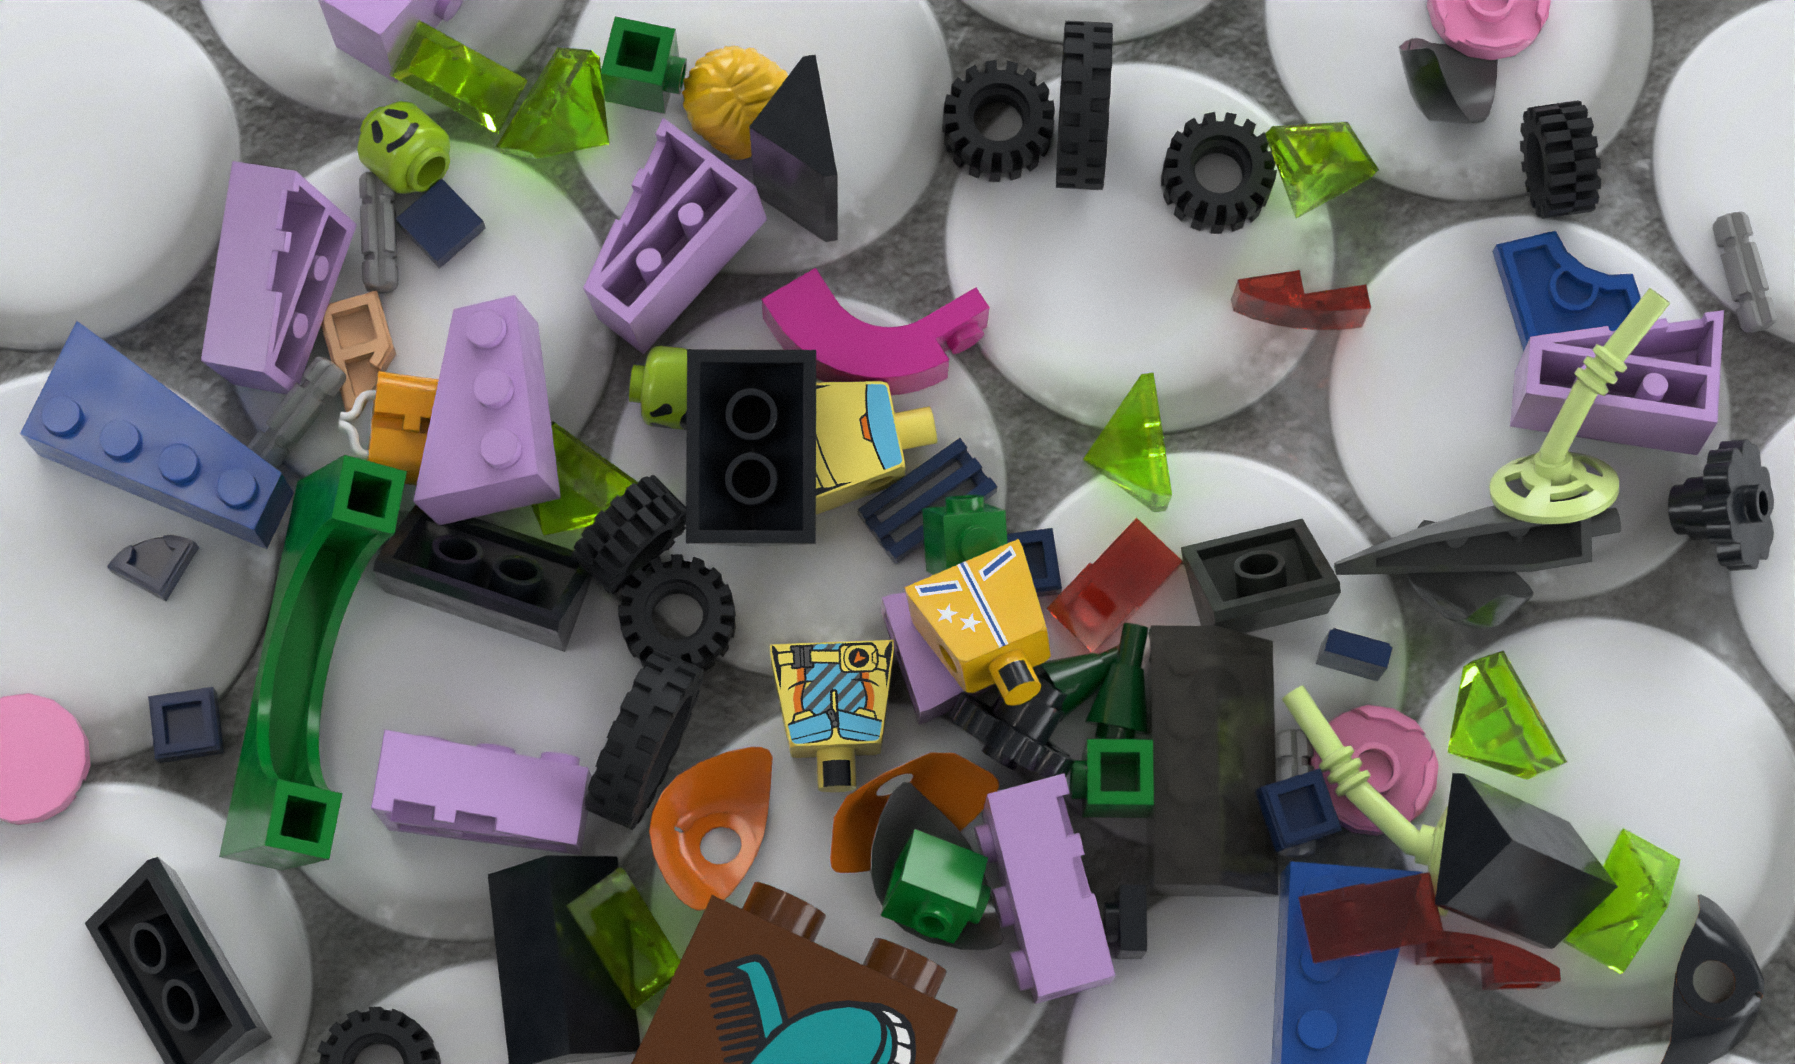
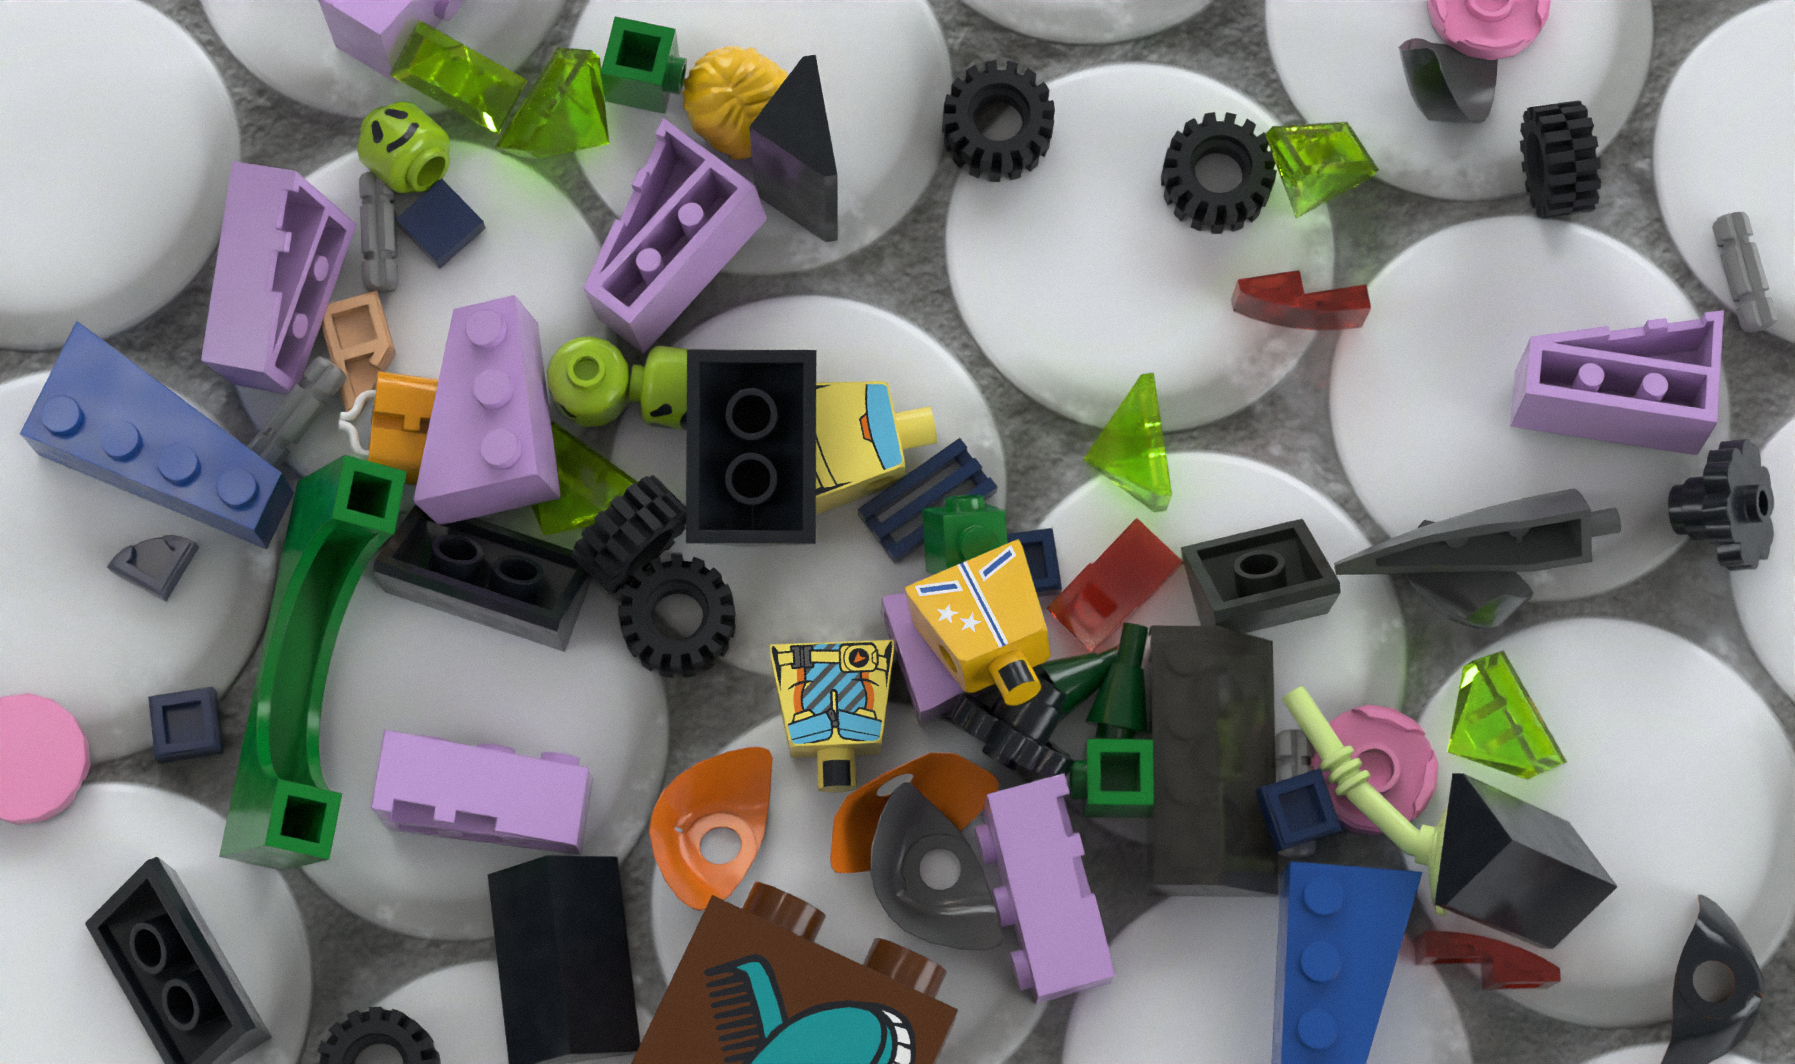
clear neon green slope [566,867,681,1009] -> none
black tyre [585,649,704,830] -> none
dark pink arch [762,268,990,395] -> none
green brick [880,829,991,944] -> none
black tyre [1056,20,1113,190] -> none
black plate [1103,885,1147,959] -> none
clear red slope [1298,872,1445,964] -> none
dark blue tile [1316,628,1393,681] -> none
yellowish green dish [1489,288,1670,524] -> none
blue tile [1492,231,1641,352] -> none
clear neon green slope [1563,828,1681,974] -> none
none -> lime head [547,336,631,427]

